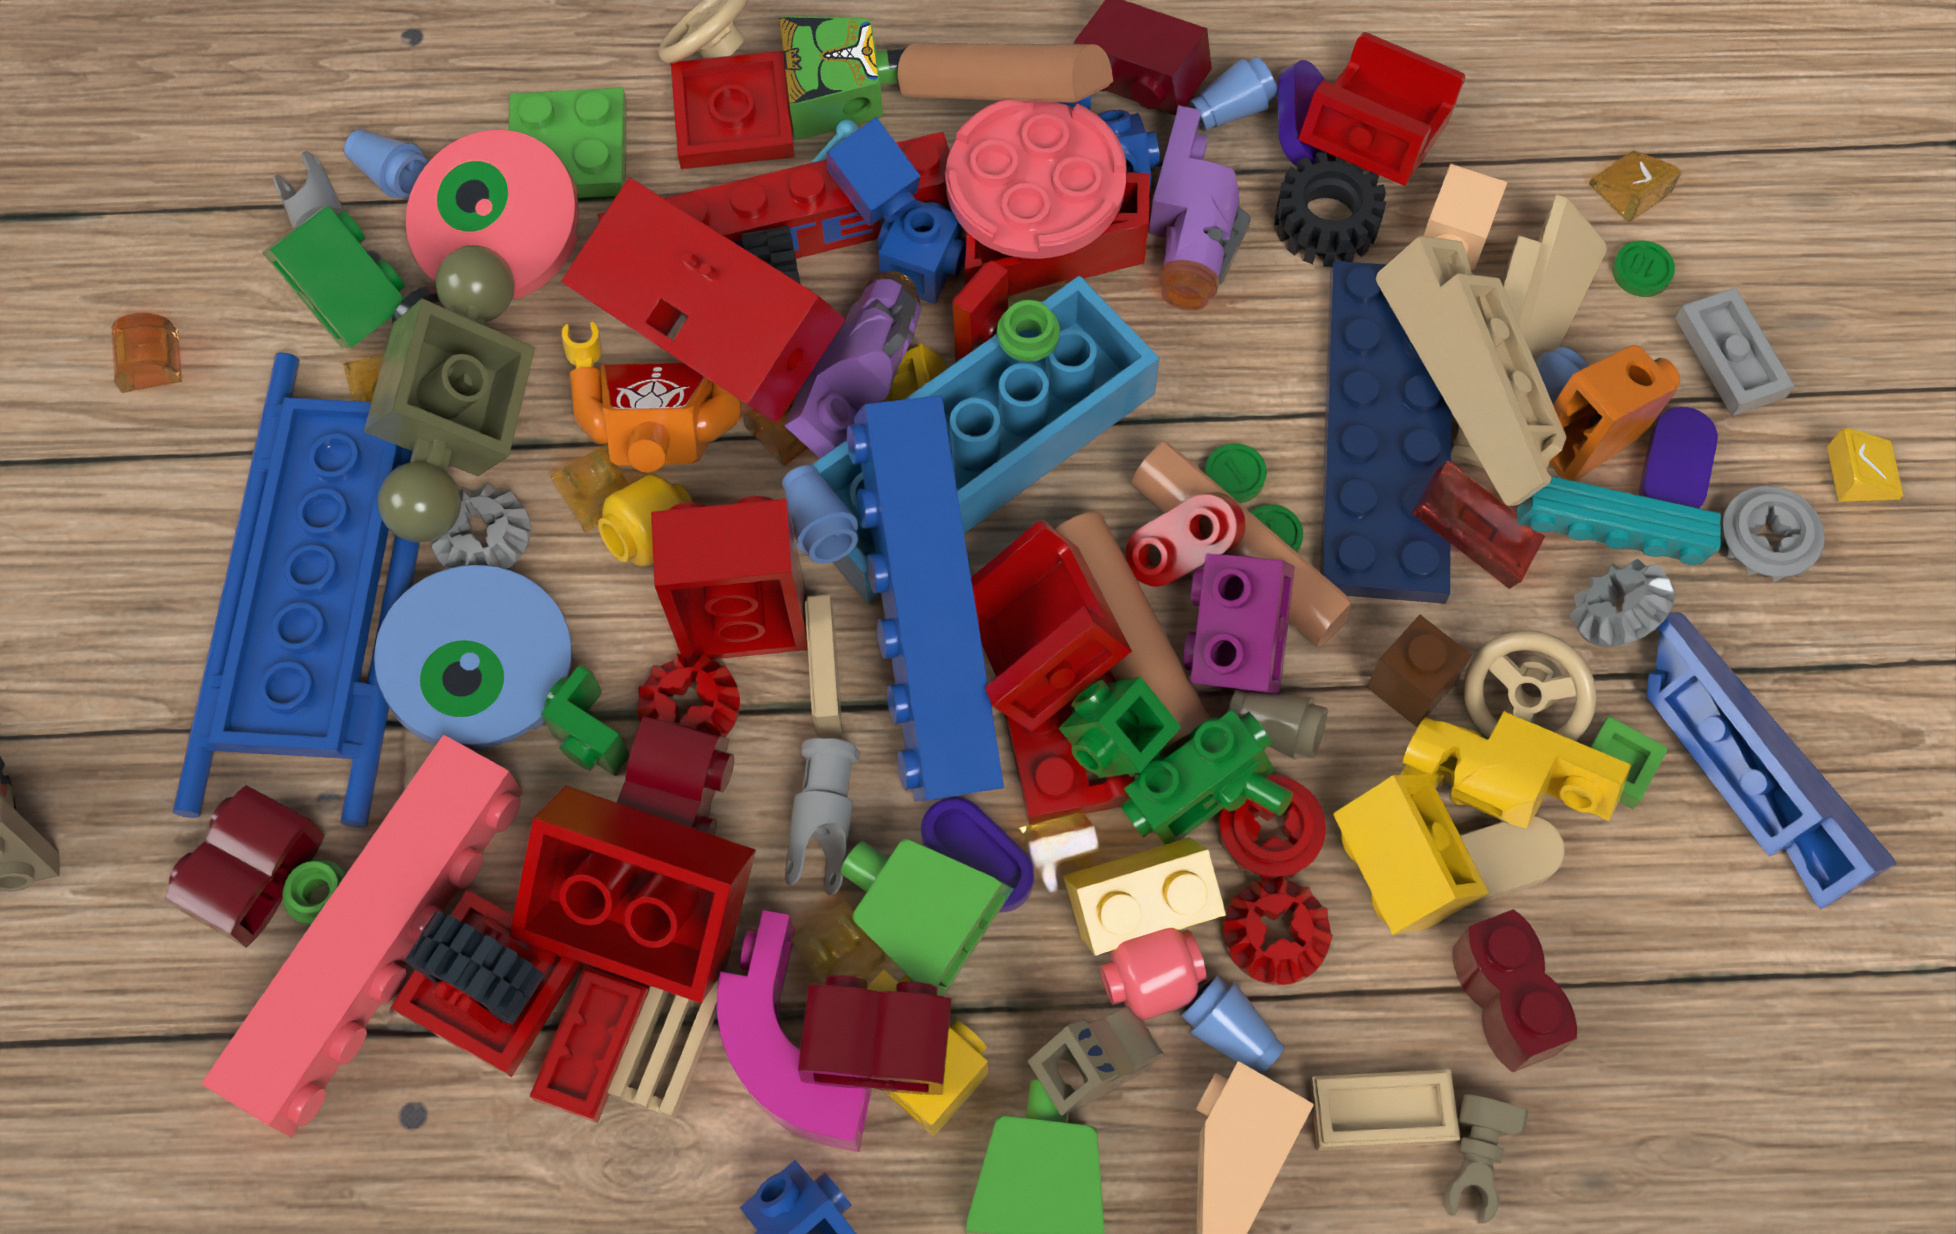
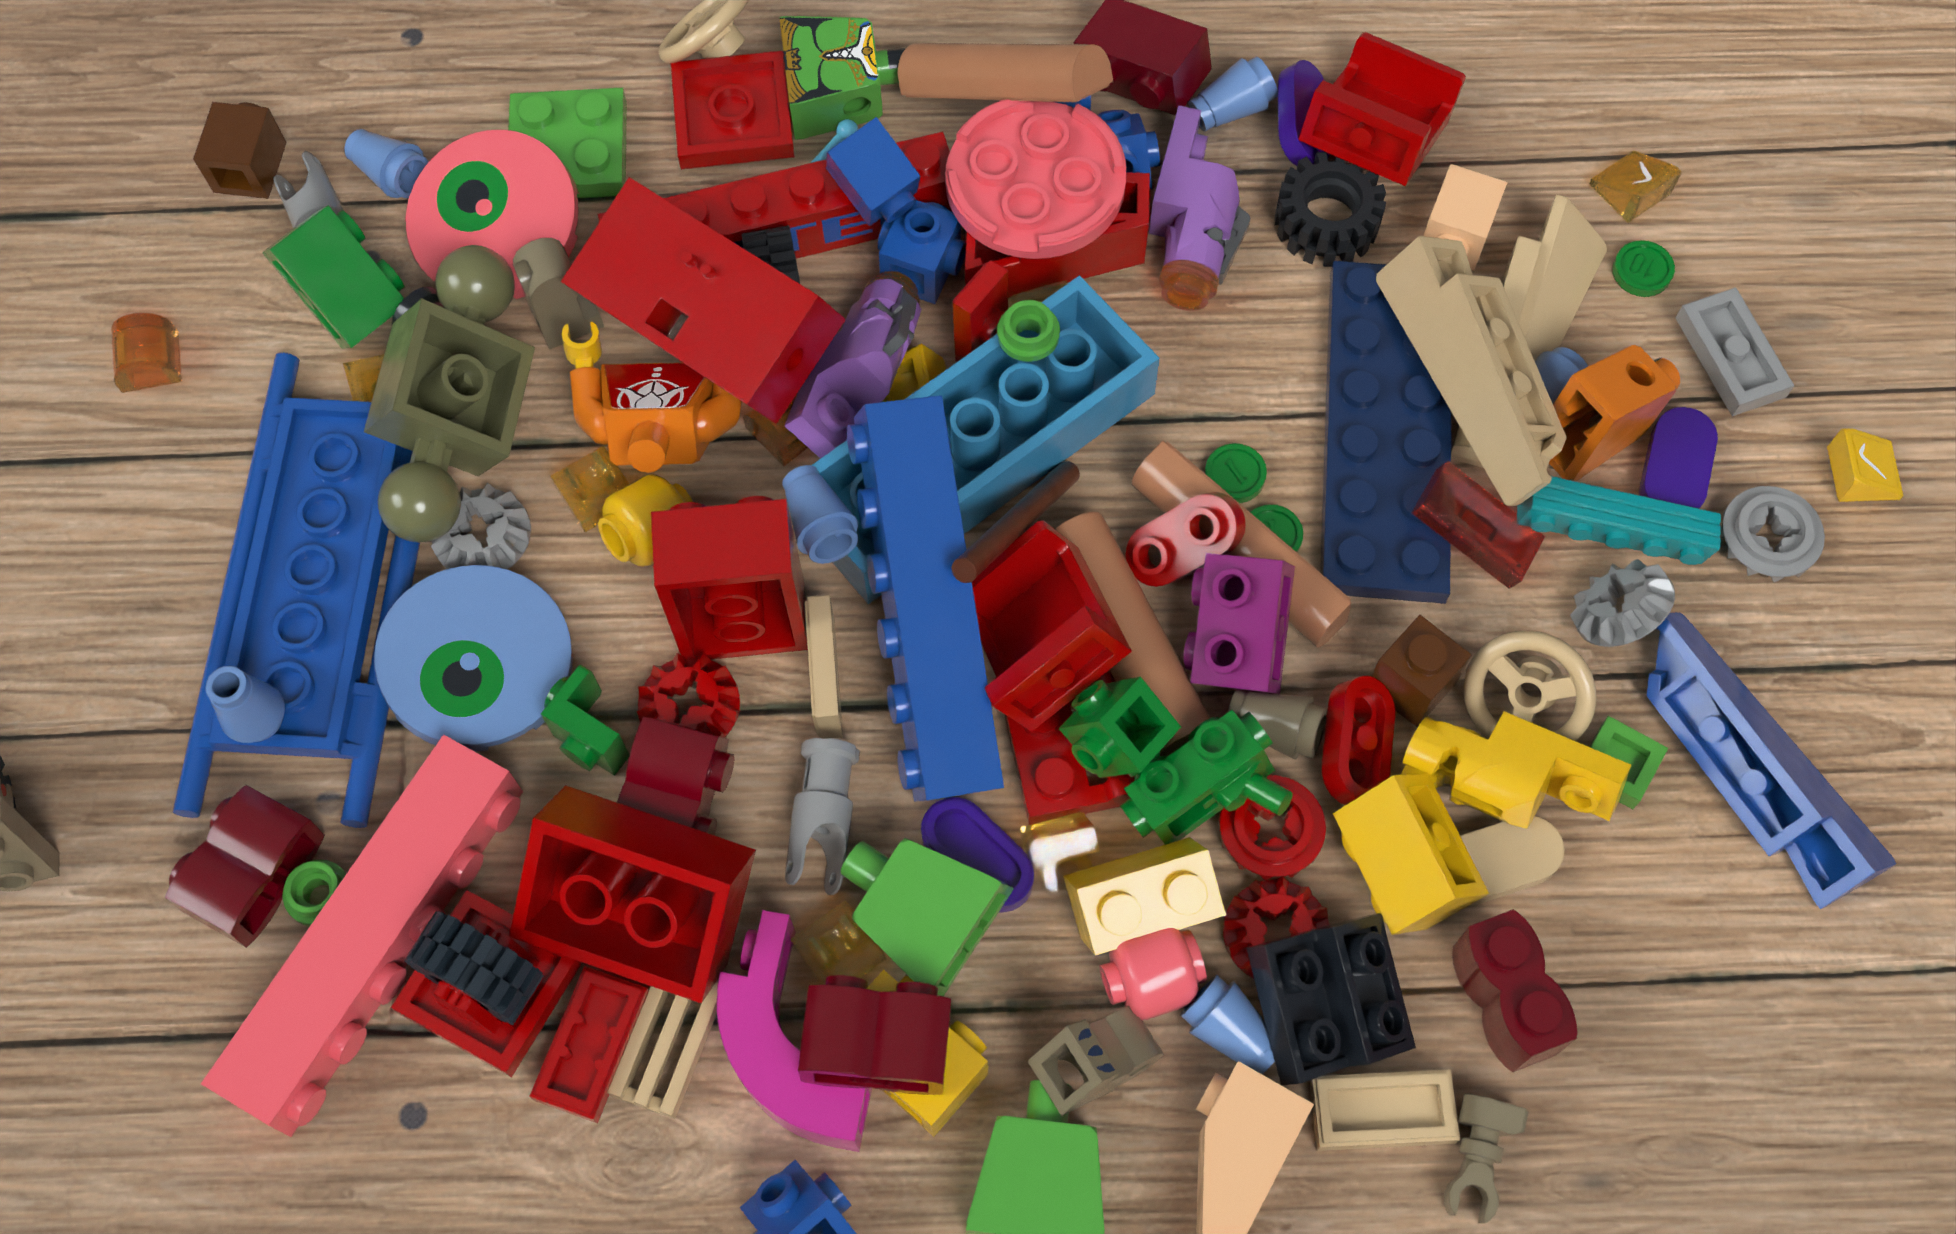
none -> reddish brown brick [193,102,287,199]
none -> medium blue cone [205,666,285,743]
none -> dark tan leg [513,238,604,350]
none -> copper bar [952,461,1080,583]
none -> black slope [1246,913,1416,1085]
none -> red plate [1322,676,1396,805]

